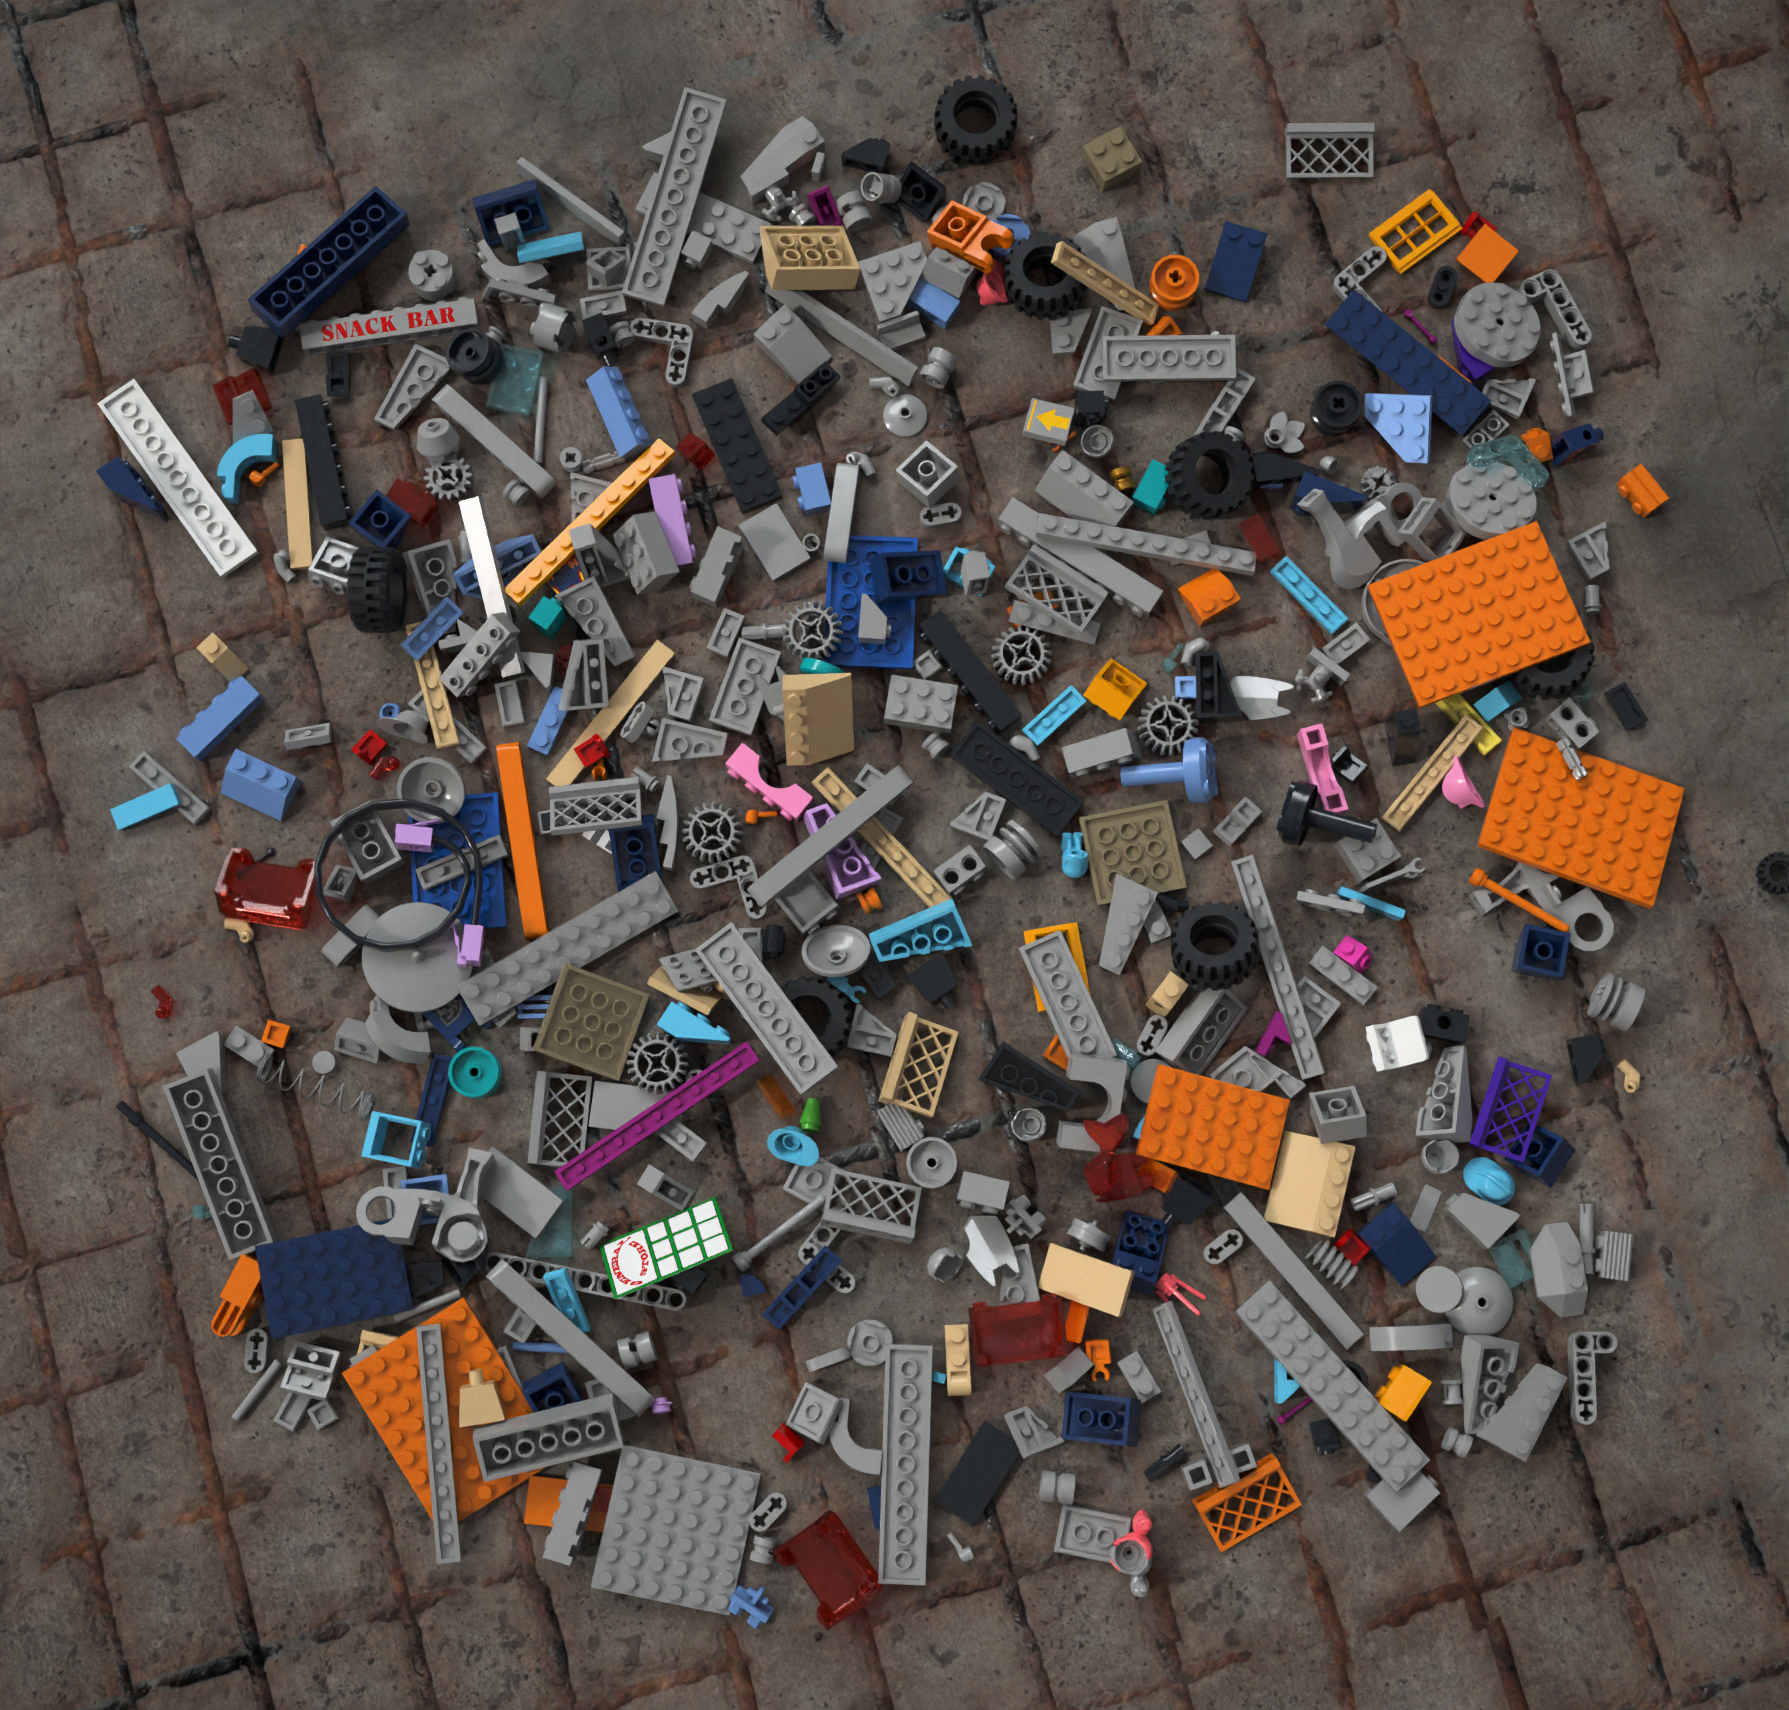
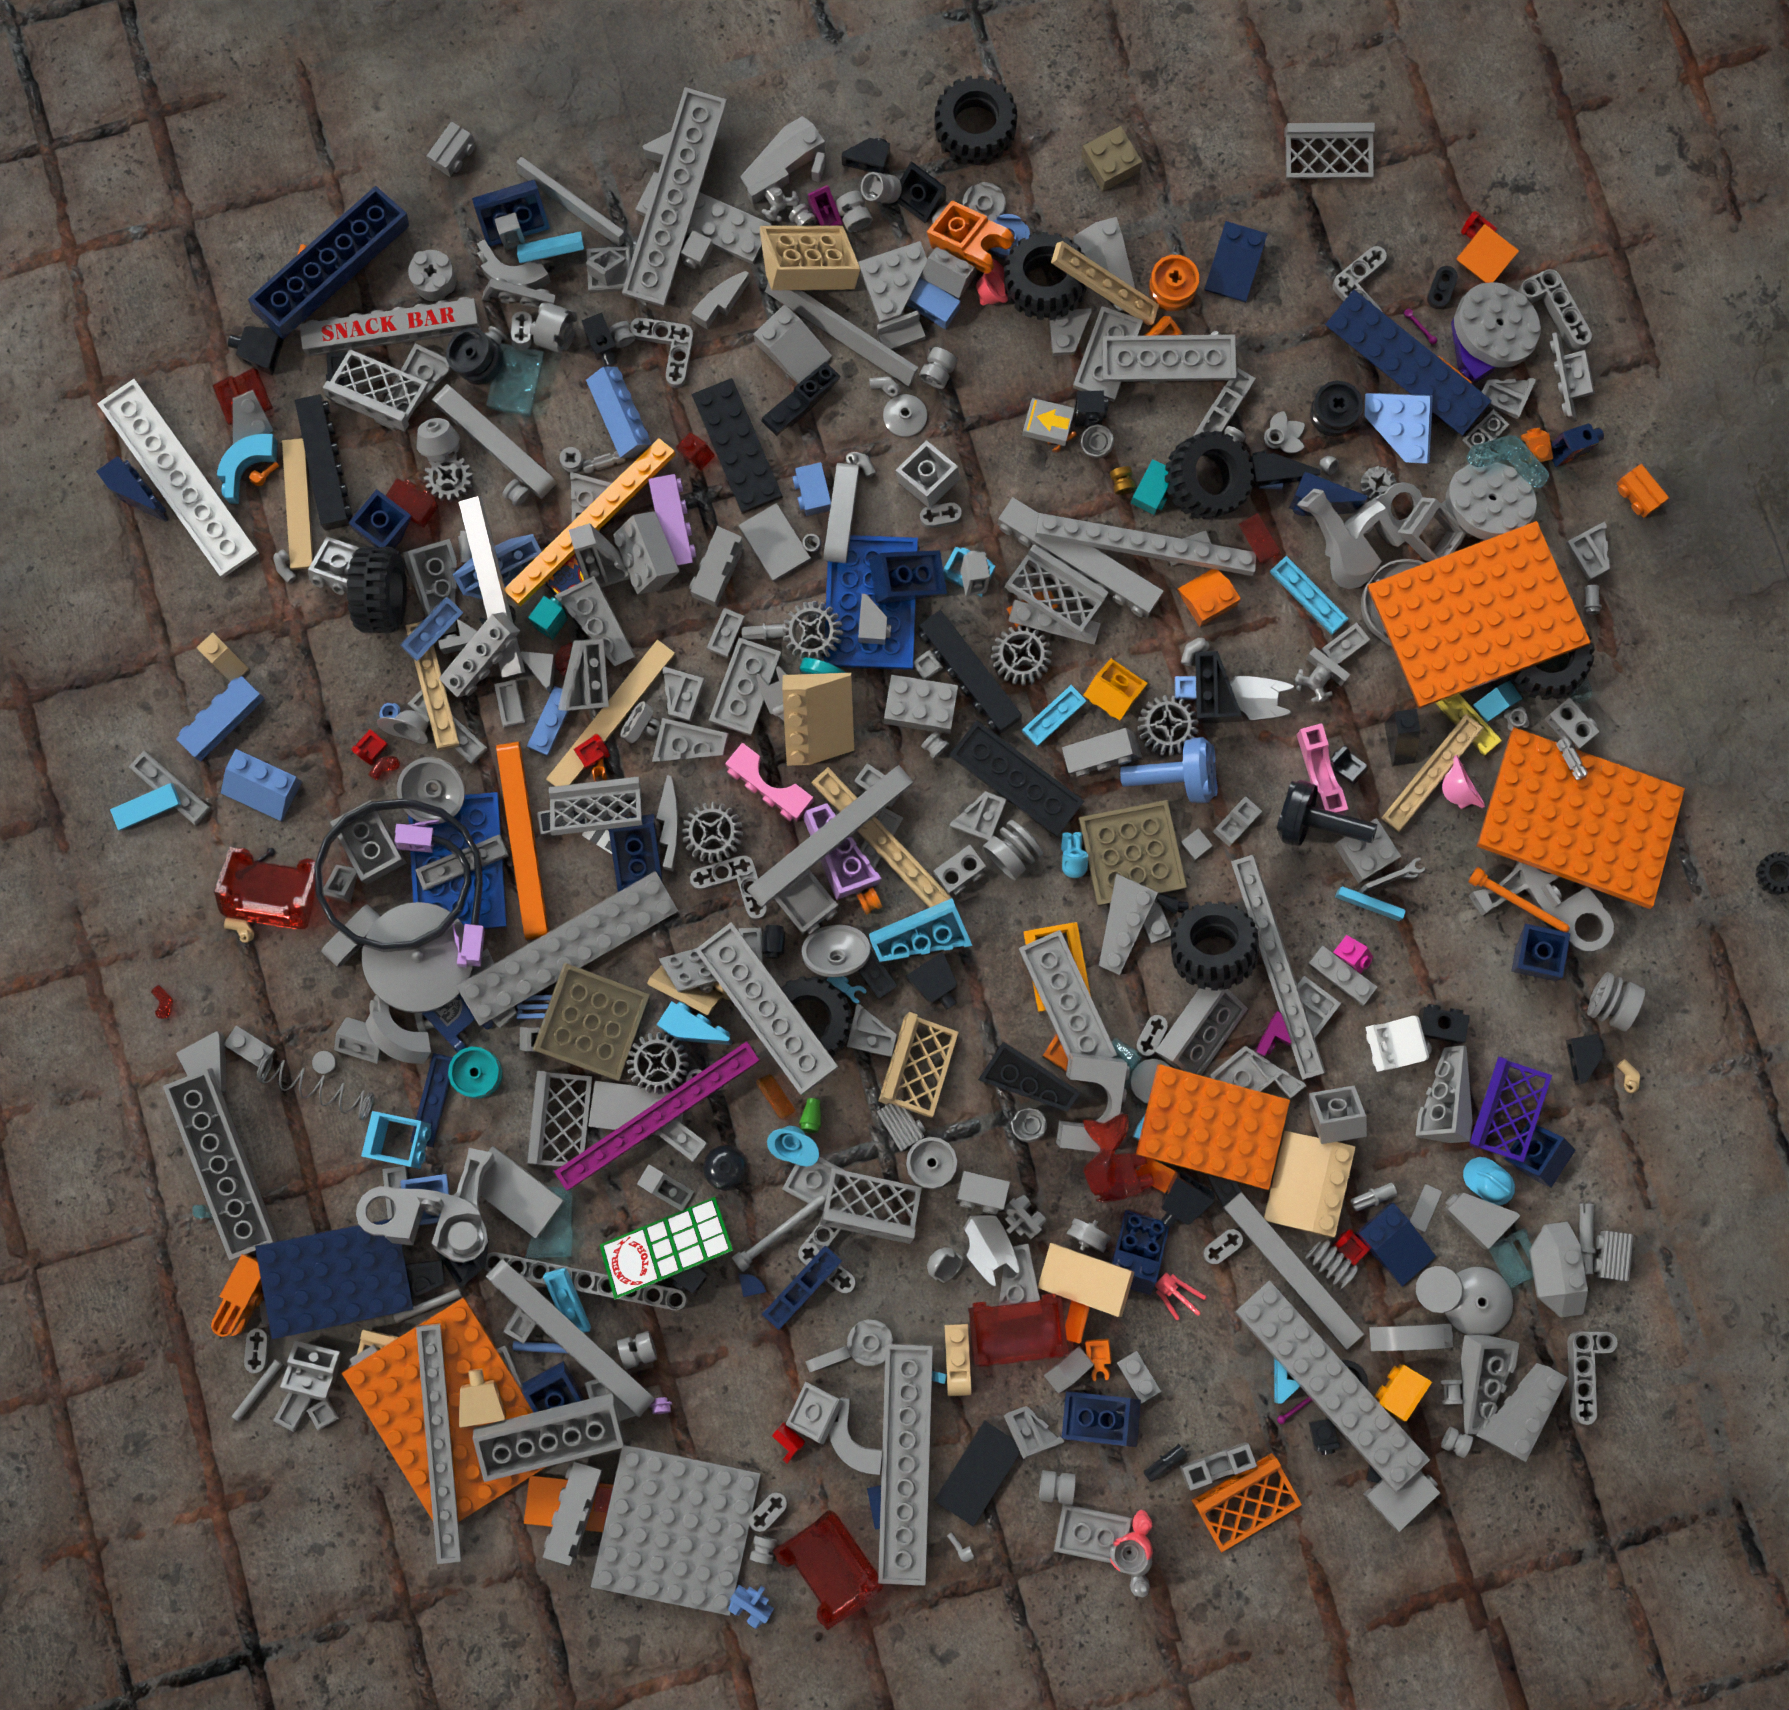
black bar [116,1101,199,1181] -> none
orange plate [261,1020,292,1049] -> none
light grey plate [284,723,332,750] -> none
light grey bar [534,377,548,464] -> none
light grey plate [580,290,627,319] -> none
light grey pin [580,1220,609,1251] -> none
light grey pin [630,766,660,793] -> none
orange hand [745,810,777,824] -> none
light grey arm [1009,735,1040,761] -> none
light grey slope [1034,450,1134,527] -> none
tan torso [1145,970,1189,1017] -> none
light grey tile [1152,1301,1241,1488] -> none
clear light blue hand [1162,642,1183,673] -> none
light grey wing [1296,889,1372,923] -> none
light orange piece [1368,189,1462,274] -> none
light grey hair [1421,1139,1460,1175] -> none
black plate [1604,682,1648,732] -> none
none -> light grey fence [323,349,429,432]
none -> light grey brick [426,122,475,177]
none -> light grey beam [511,311,532,351]
none -> black cylinder [703,1145,749,1191]

